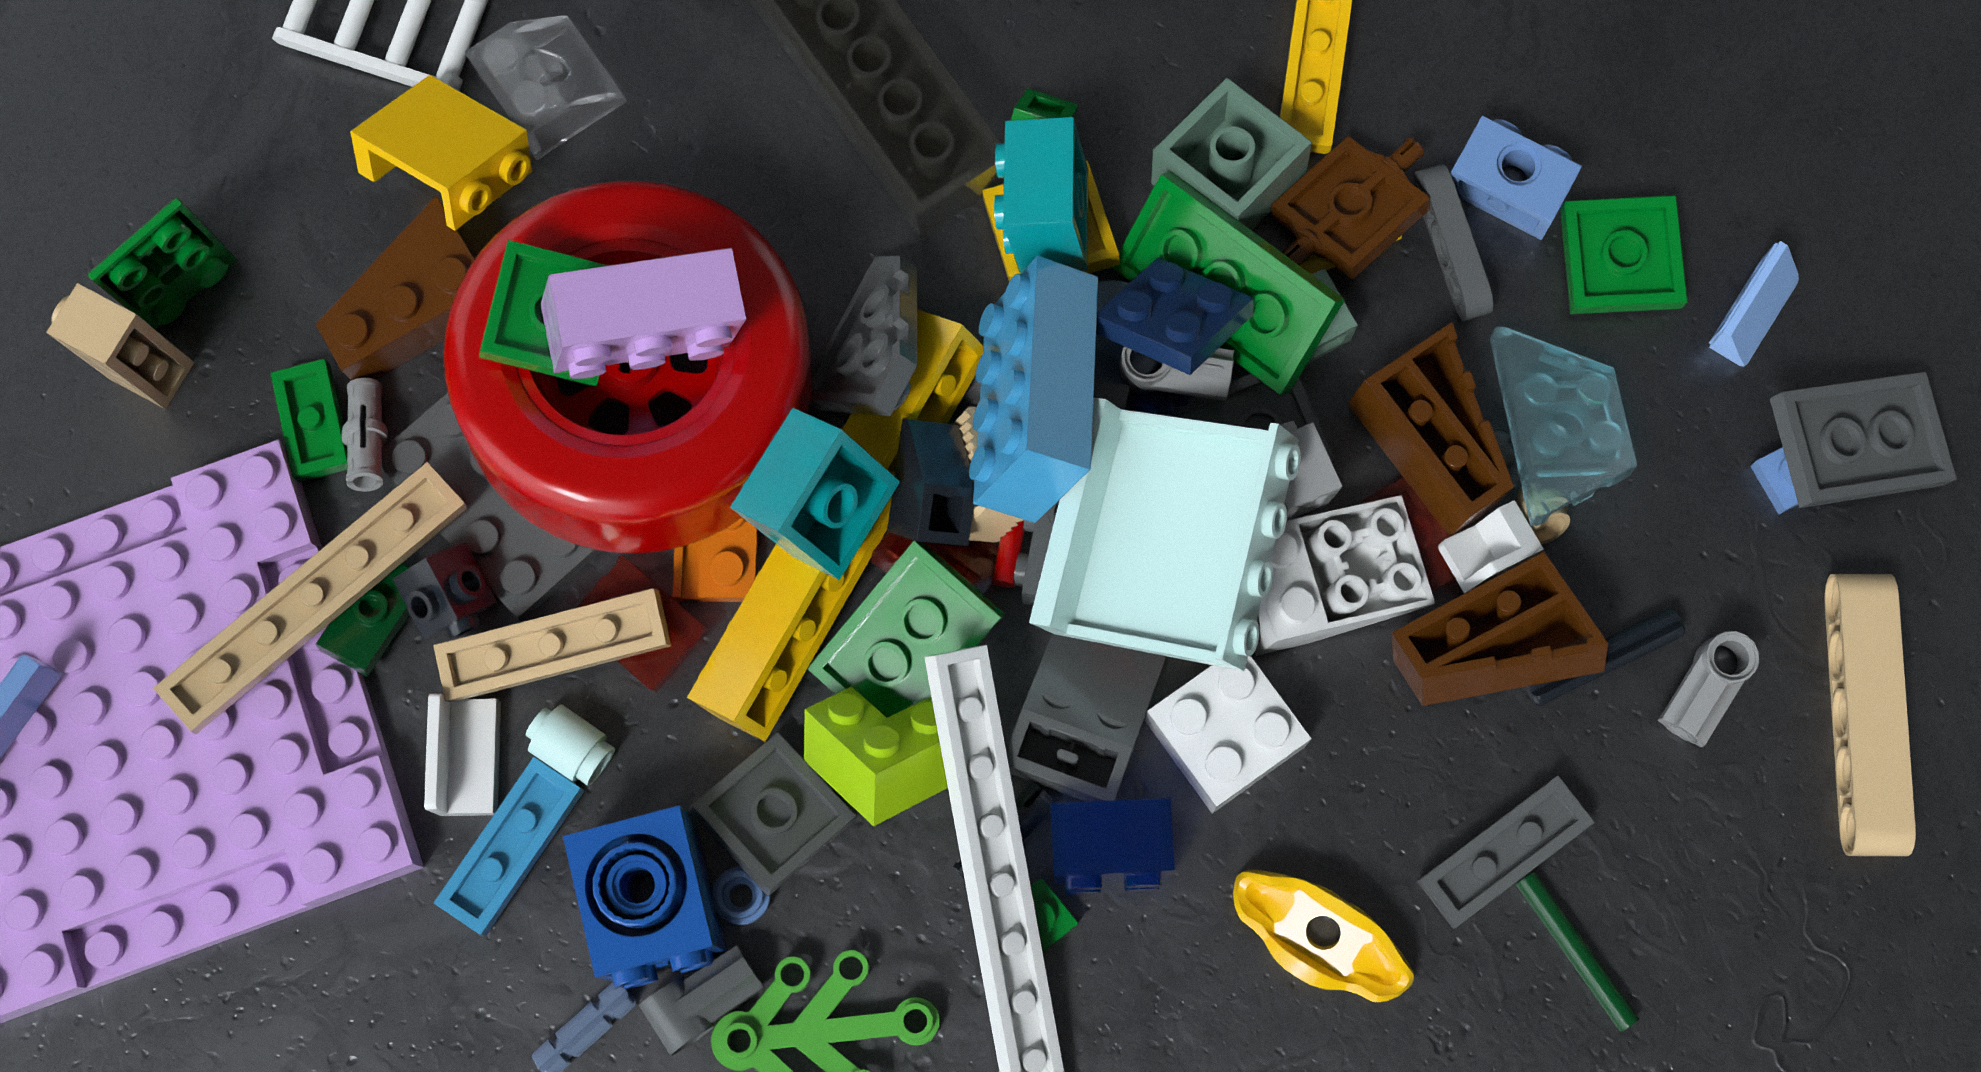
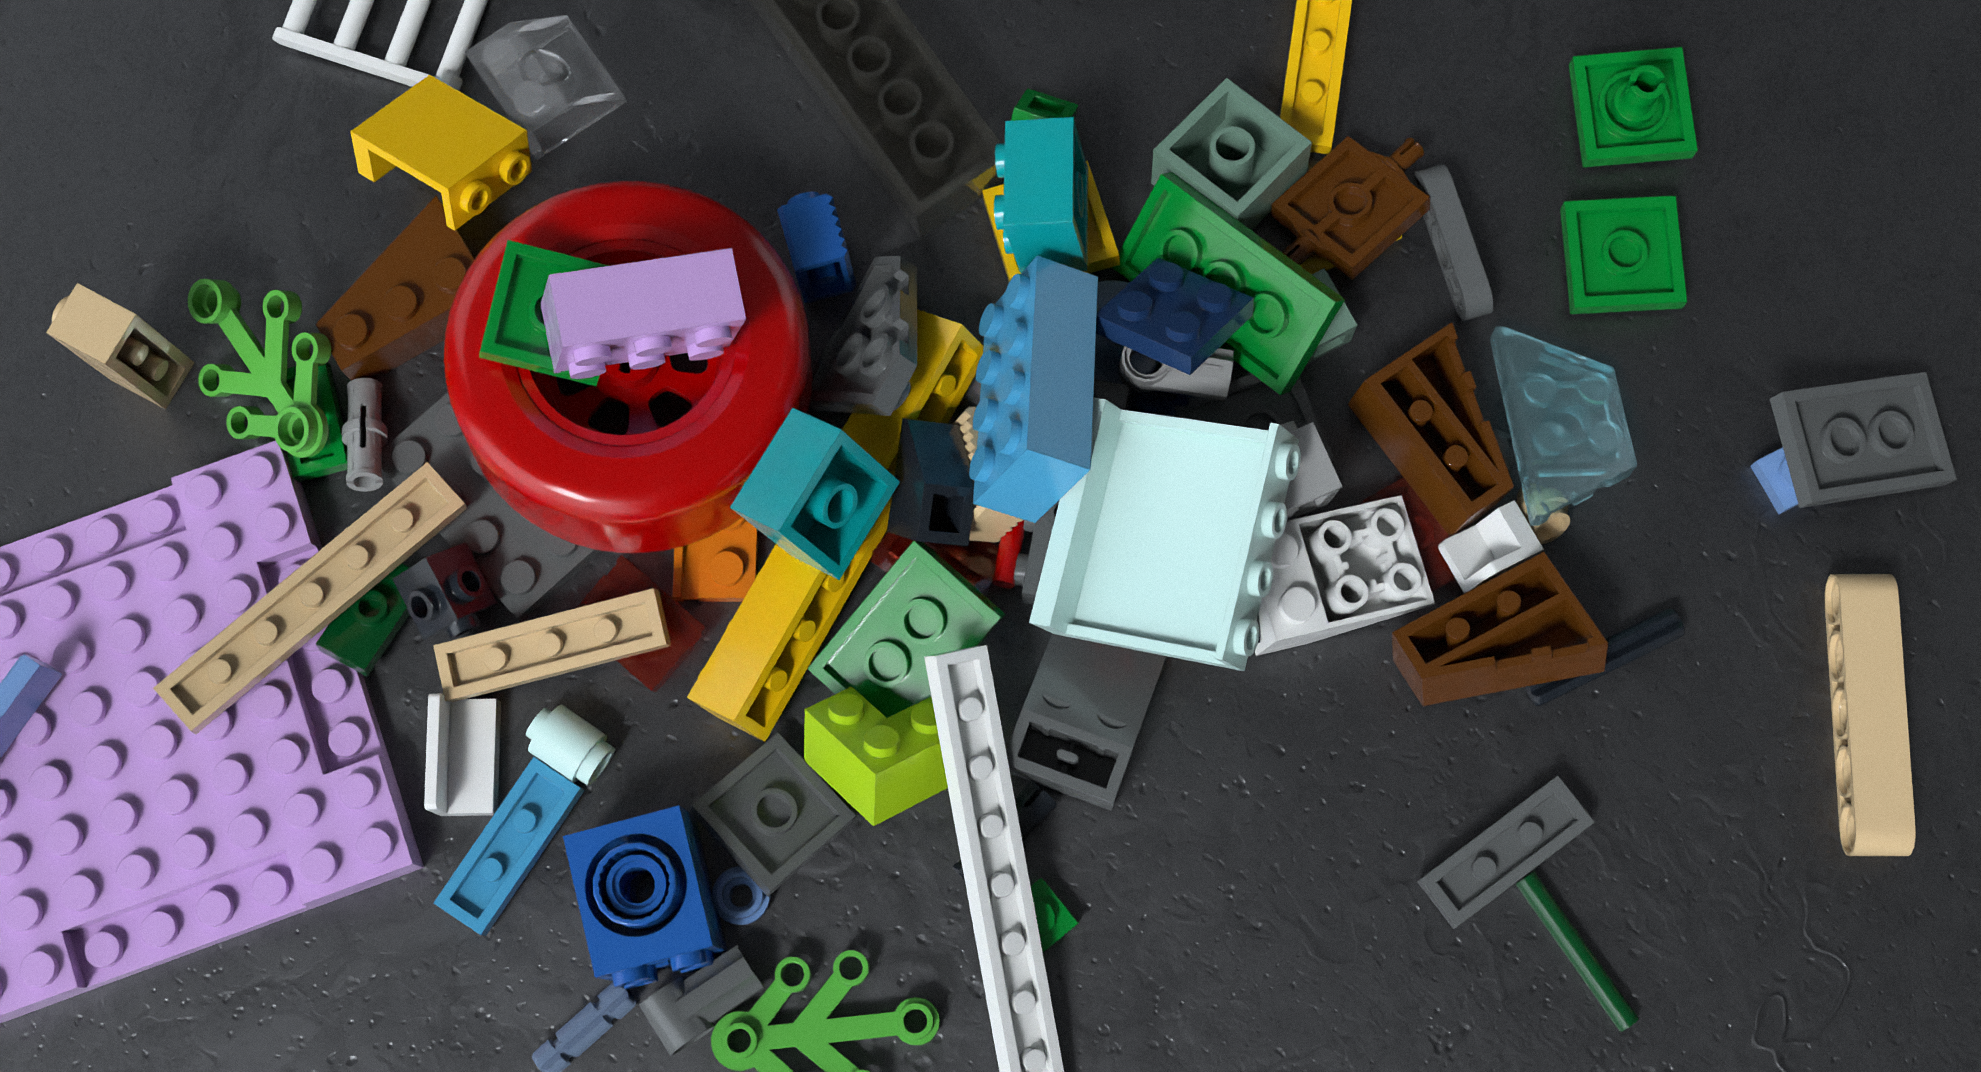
green slope [87,196,237,330] -> none
clear blue brick [1050,798,1175,895] -> none
white brick [1145,656,1312,814] -> none
yellow piece [1233,869,1414,1002] -> none
medium blue brick [1450,116,1582,240] -> none
light grey piece [1658,631,1759,747] -> none
light blue slope [1709,241,1799,367] -> none
none -> bright green plant [188,279,331,458]
none -> blue brick [777,192,856,303]
none -> green plate [1568,47,1698,168]

